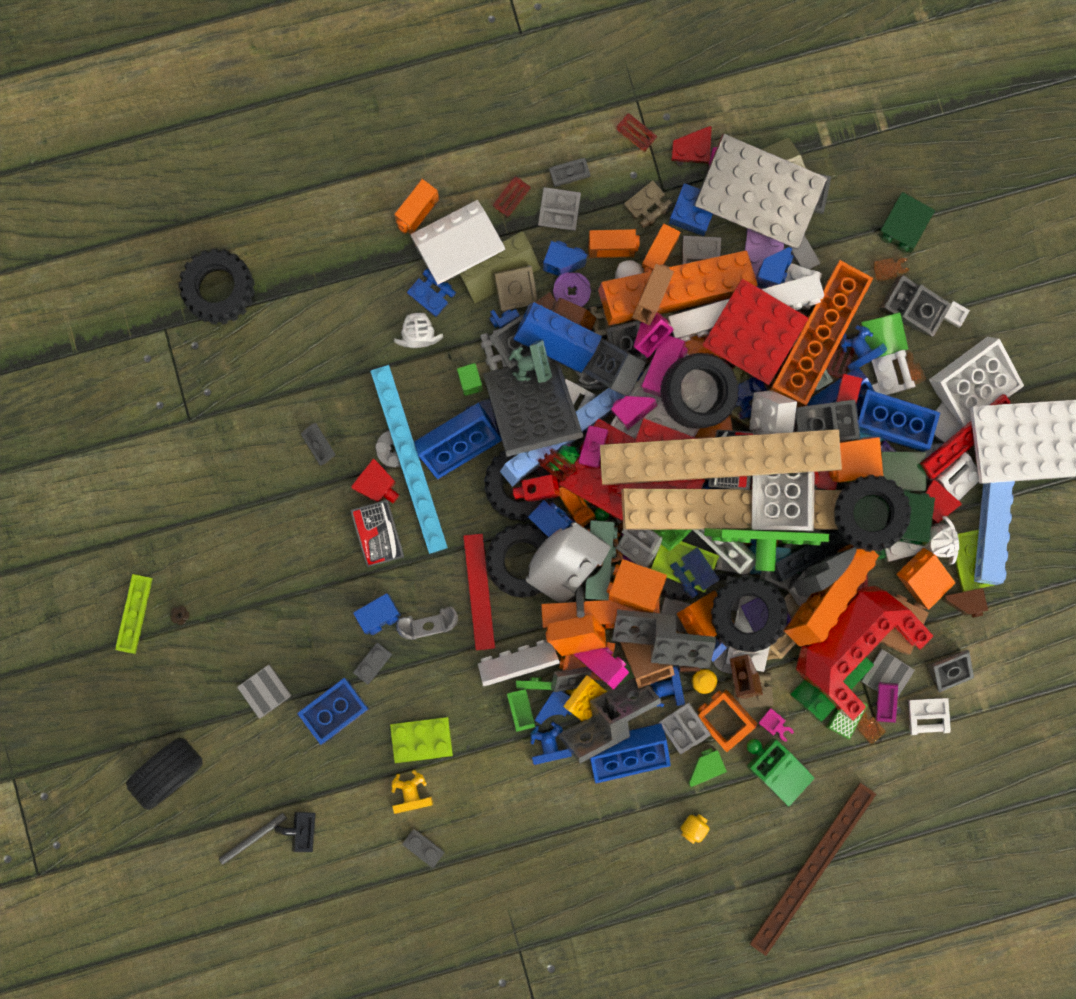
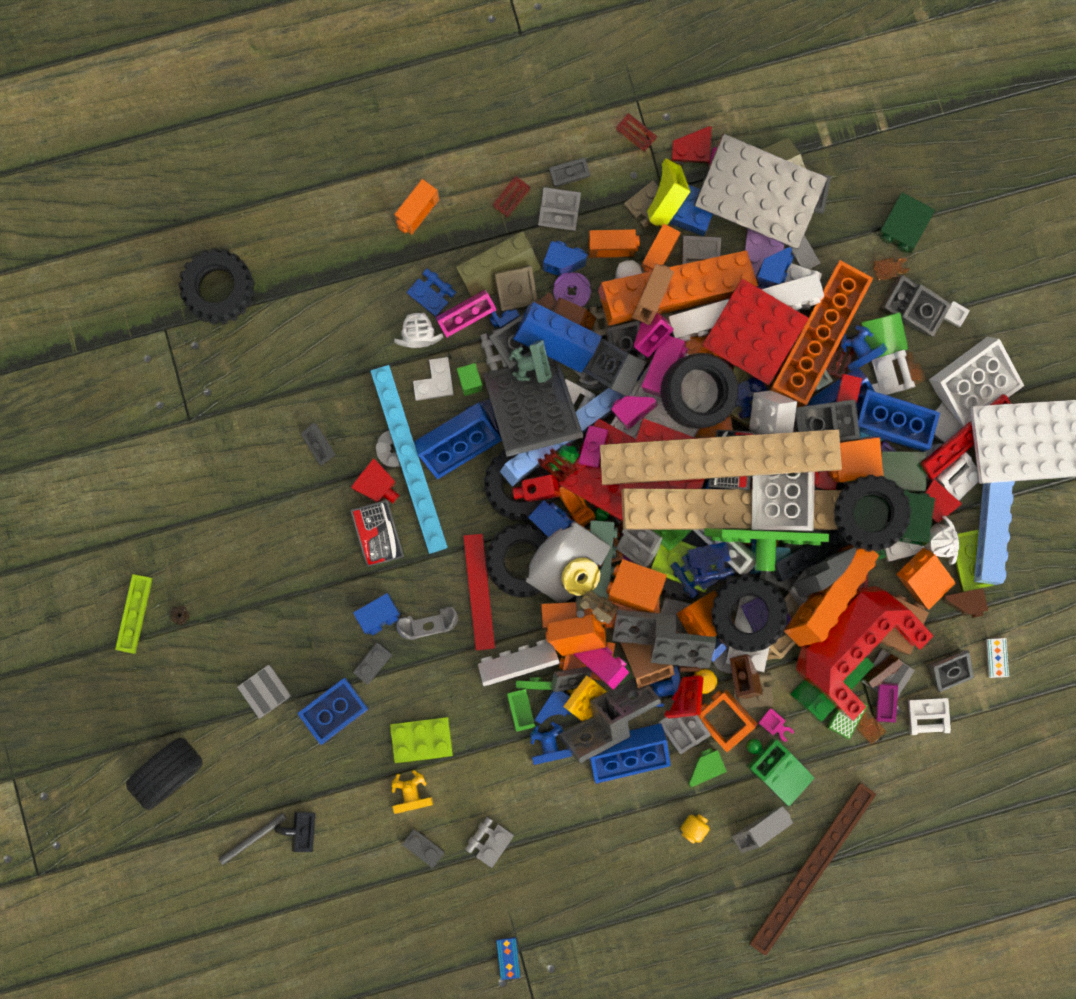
white slope [410,200,506,284] -> none
none -> white plate [413,357,454,401]
none -> dark pink brick [435,290,497,337]
none -> light grey plate [465,817,514,868]
none -> blue tile [496,937,520,980]
none -> light yellow tile [561,558,600,596]
none -> dark tan plate [580,591,619,624]
none -> neon yellow arch [647,158,690,226]
none -> red wing [664,675,704,719]
none -> clear blue plate [687,542,733,583]
none -> light grey slope [731,806,793,853]
none -> reddish brown plate [862,654,903,688]
none -> white tile [986,638,1009,678]

